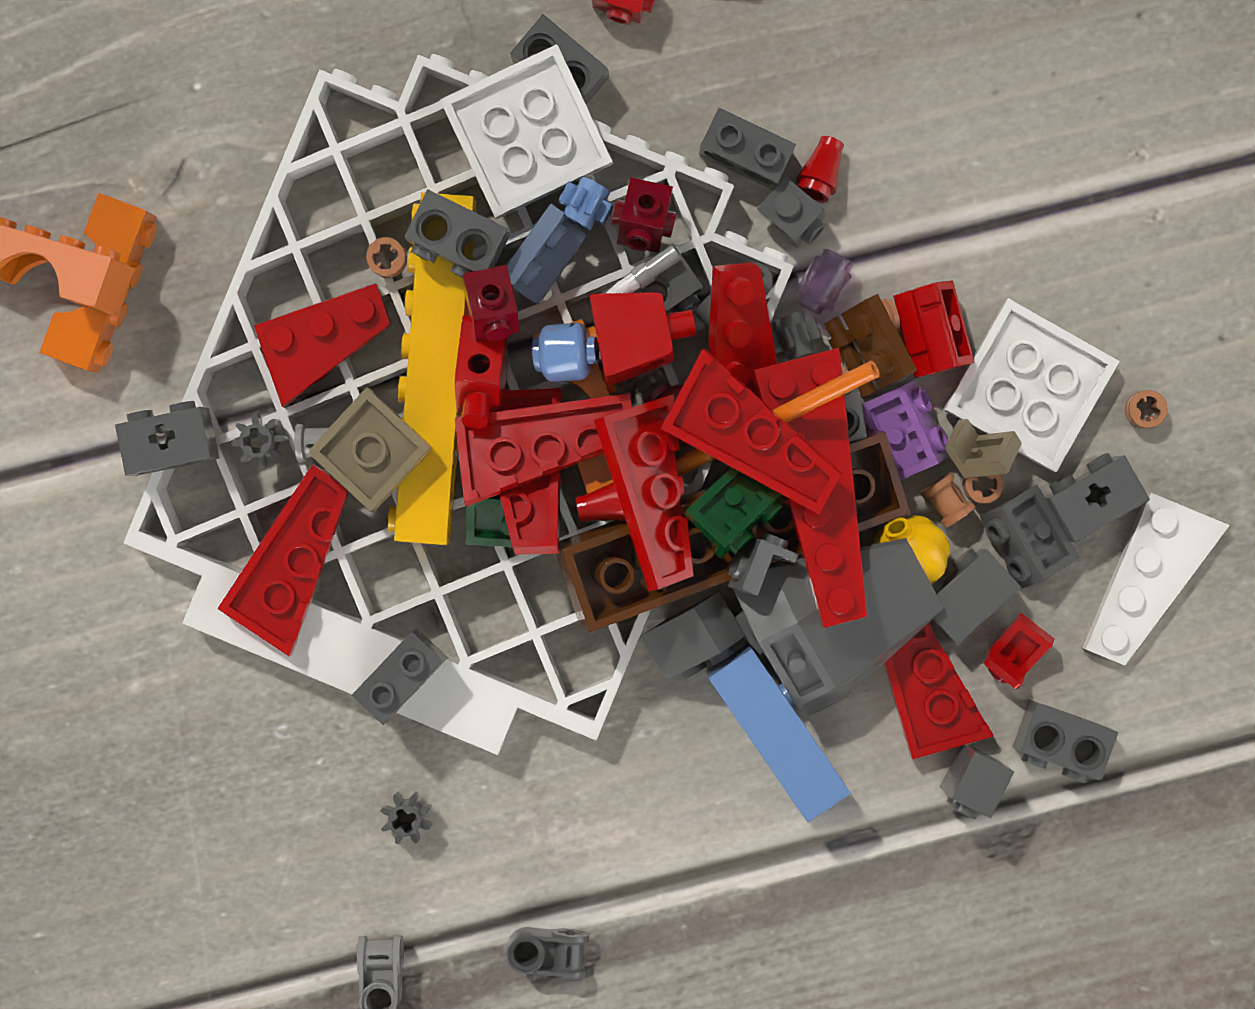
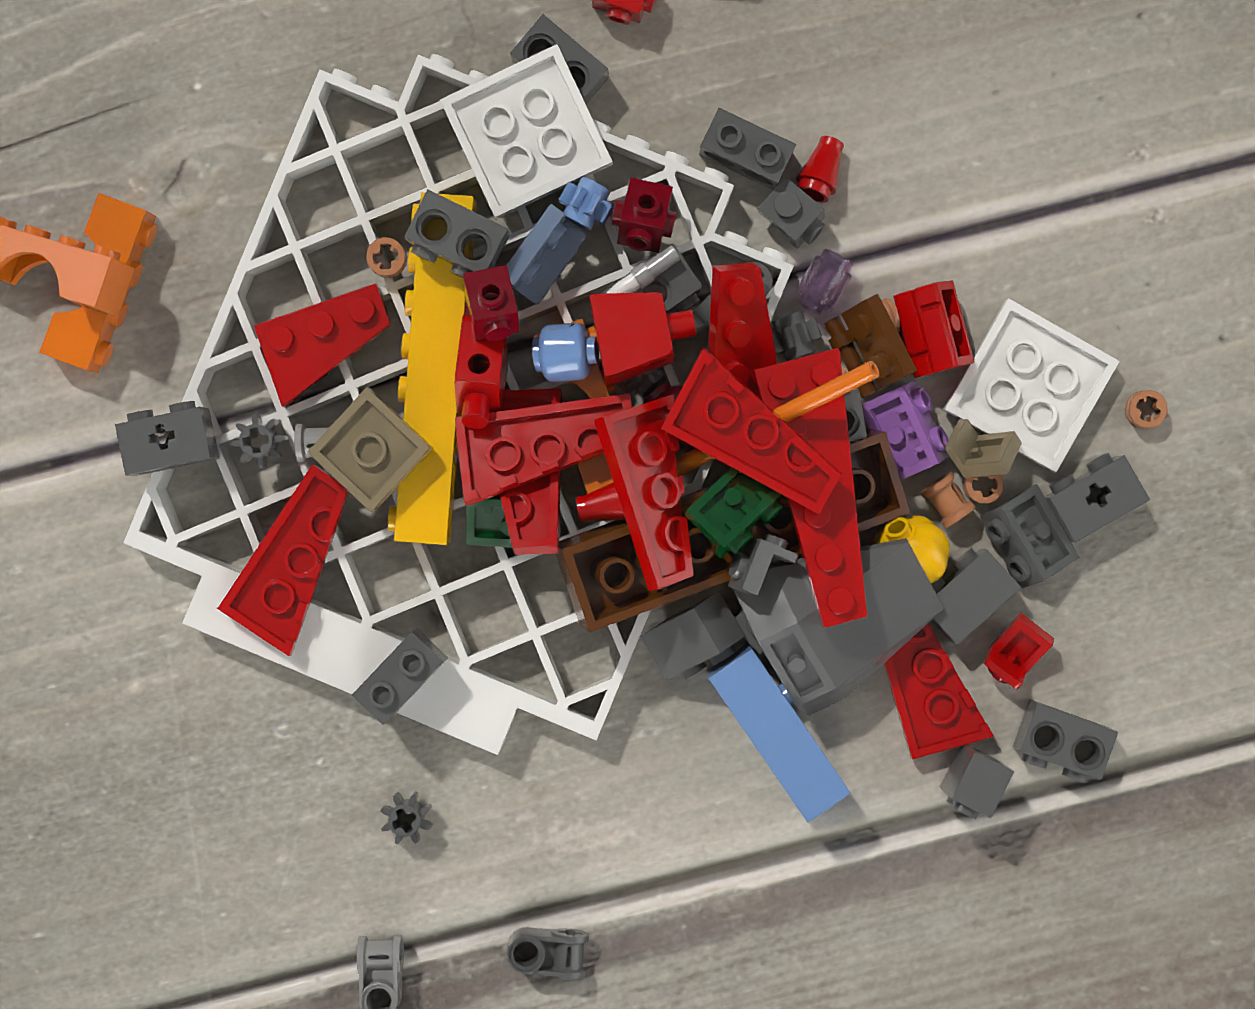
white wing [1082,493,1230,665] -> none

